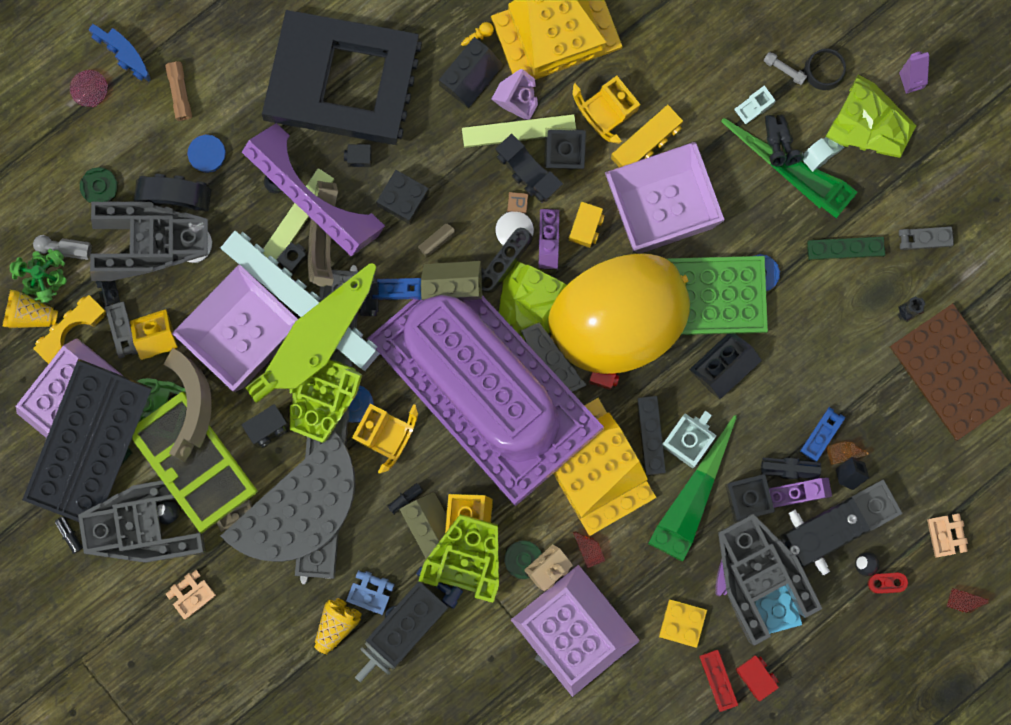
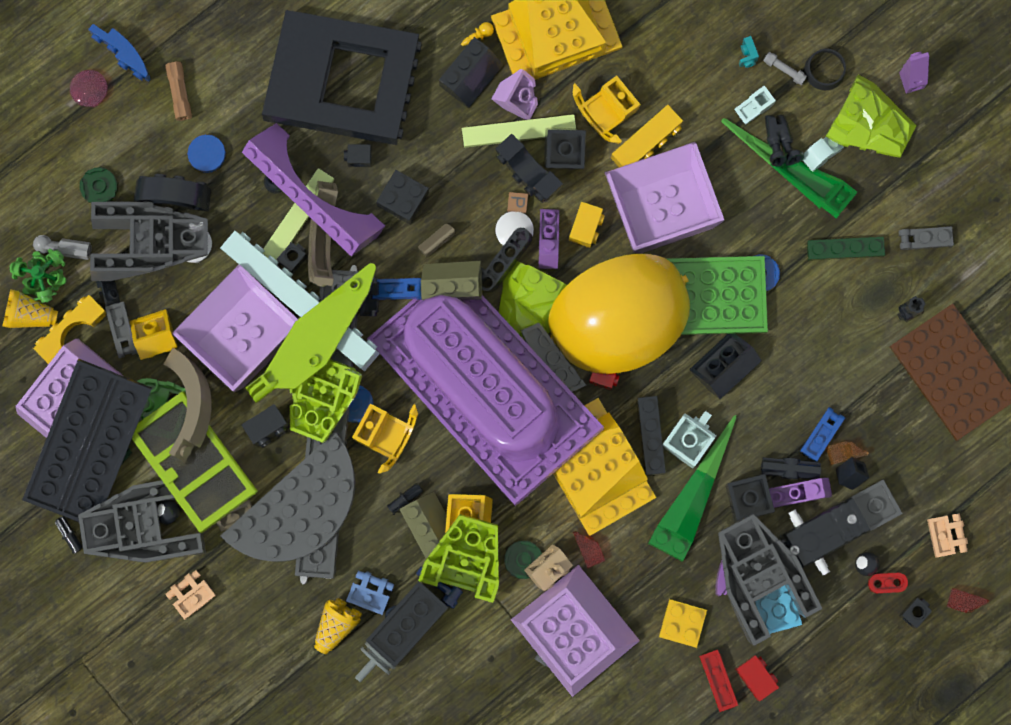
none -> teal bracket [739,36,759,68]
none -> black brick [899,598,932,629]

